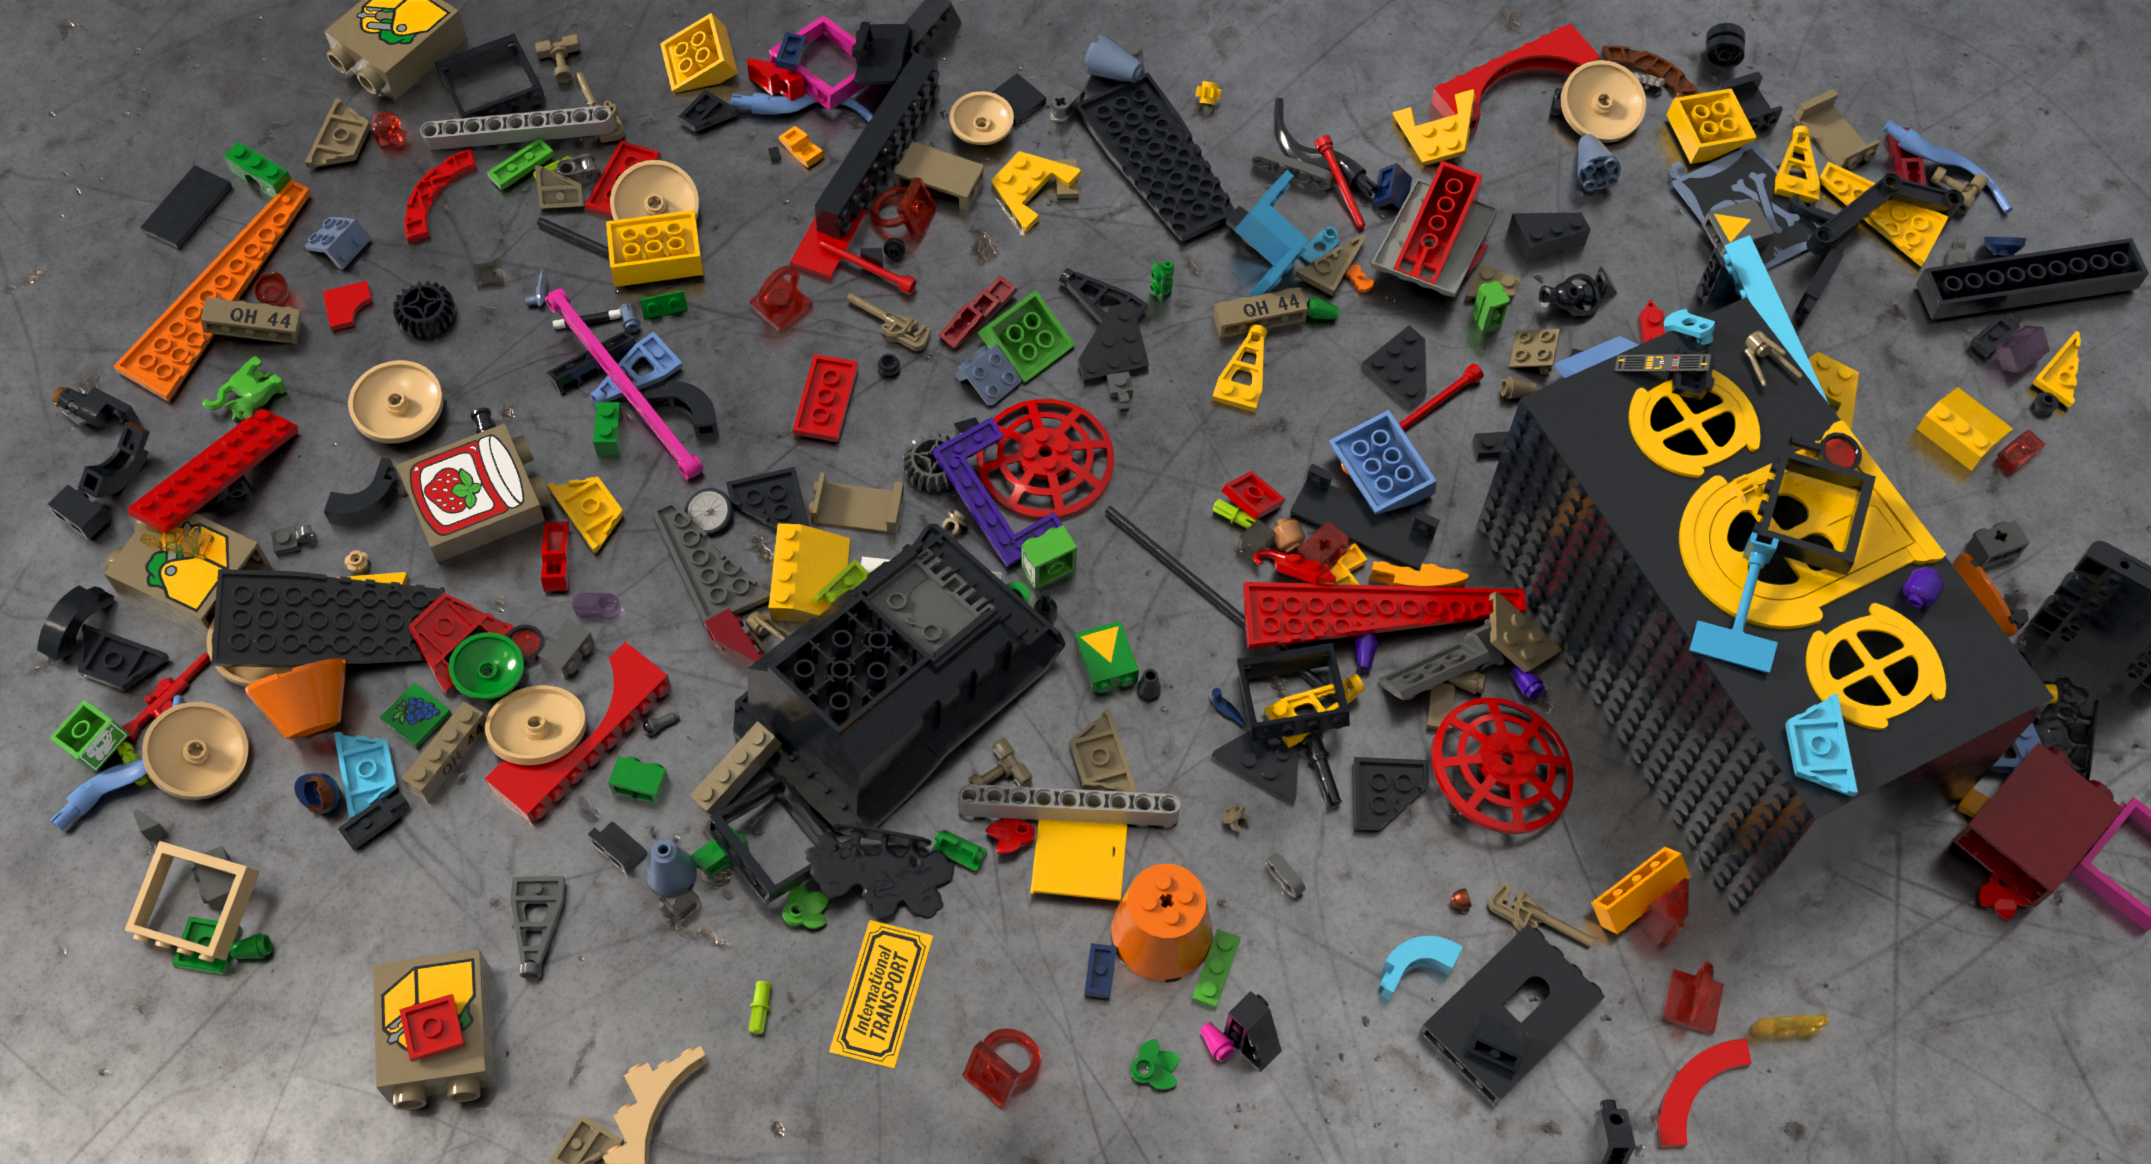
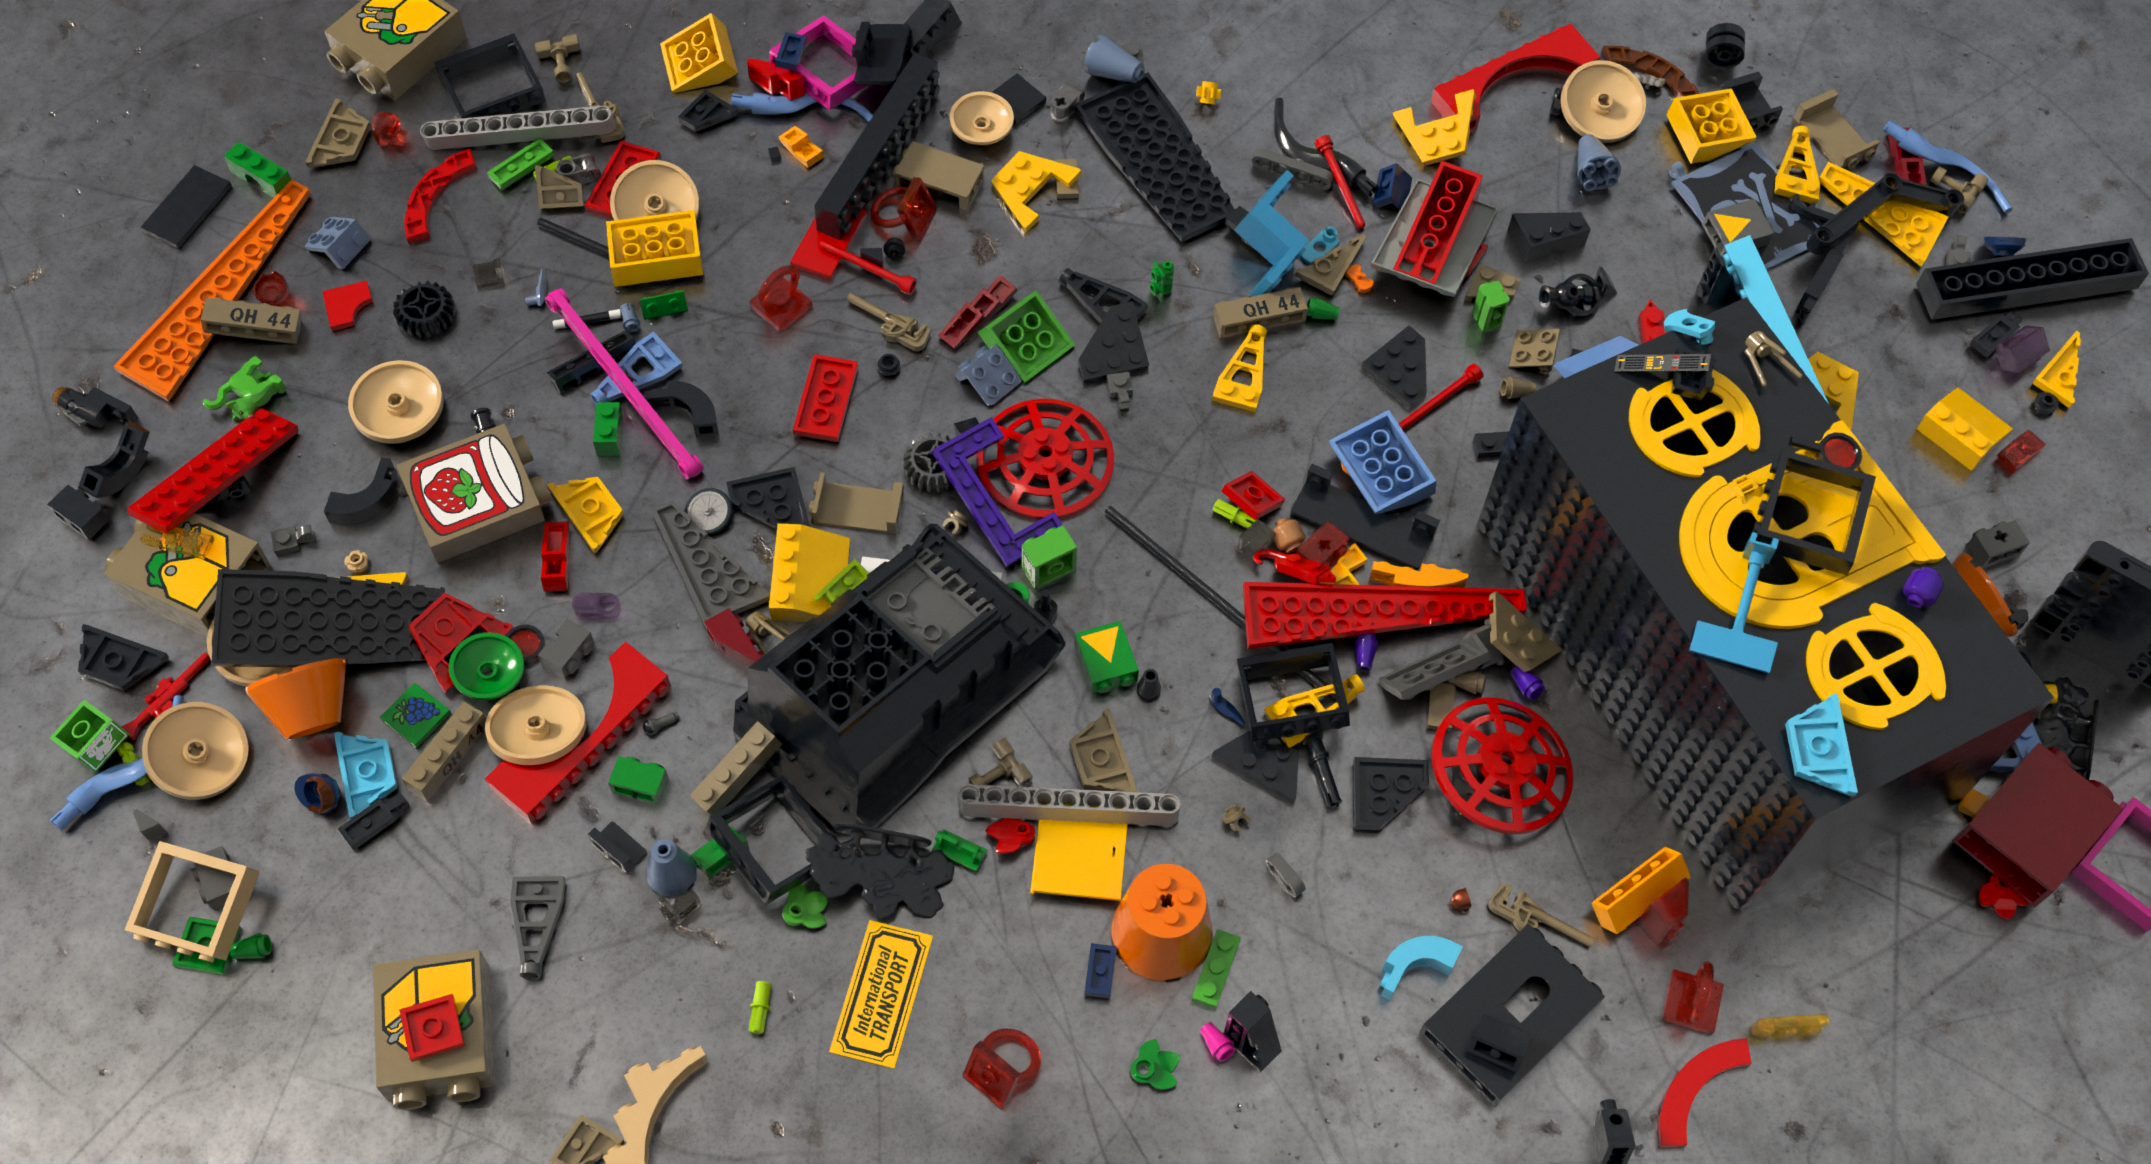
black arch [37,585,114,661] -> none

